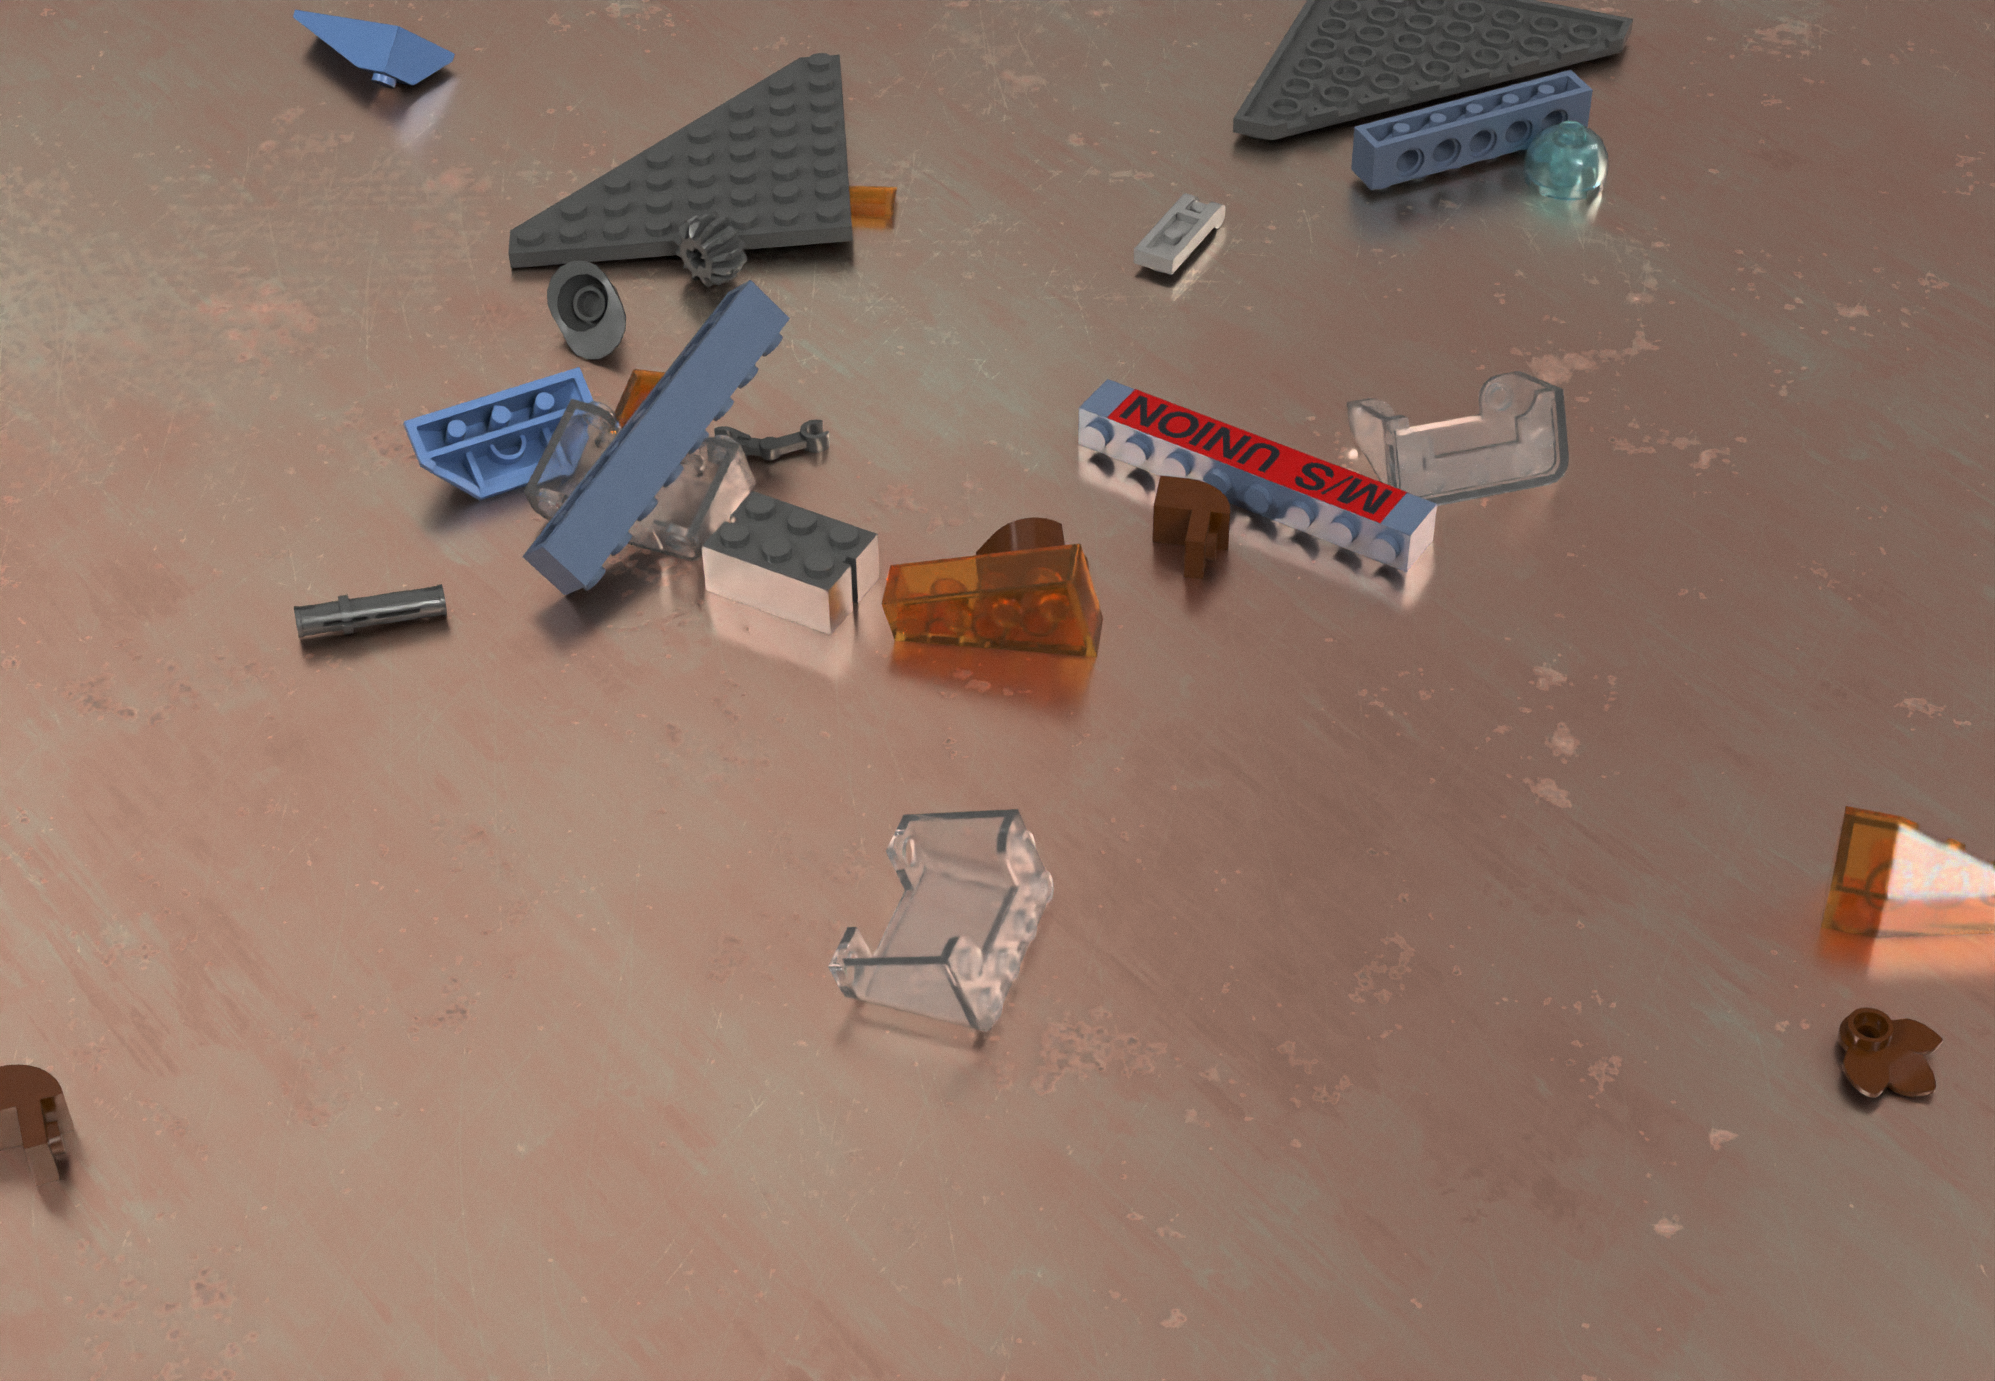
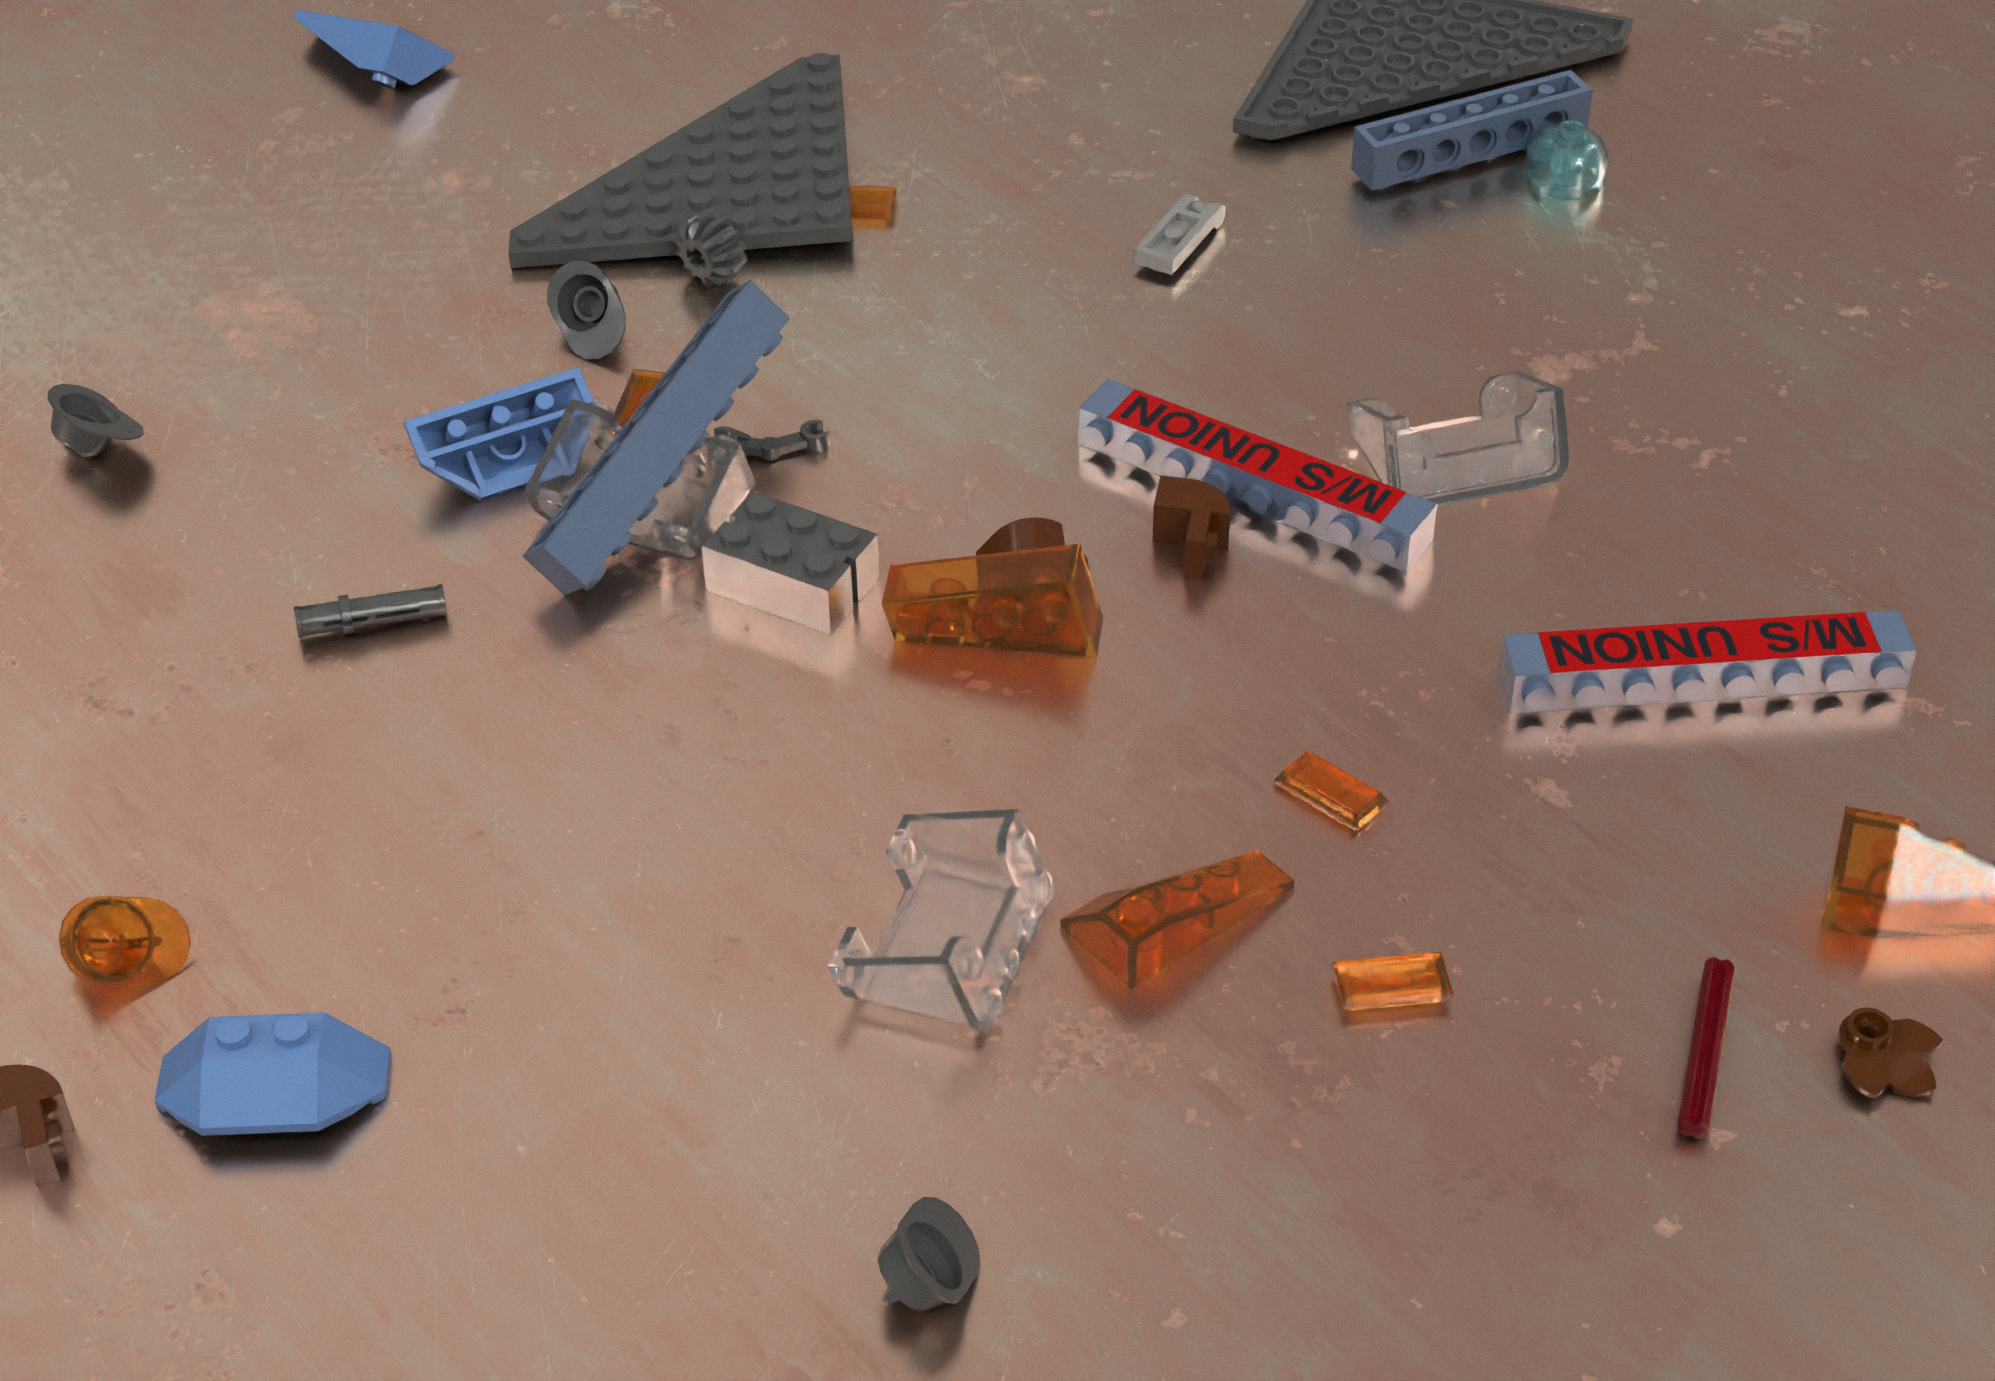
none -> dark grey piece [48,384,144,457]
none -> clear orange piece [59,896,191,985]
none -> medium blue wedge [154,1012,391,1136]
none -> dark grey piece [877,1197,980,1312]
none -> clear orange wedge [1060,850,1294,989]
none -> clear orange tile [1274,750,1389,833]
none -> clear orange tile [1332,952,1453,1010]
none -> brick [1498,610,1917,713]
none -> dark red axle [1677,957,1735,1139]

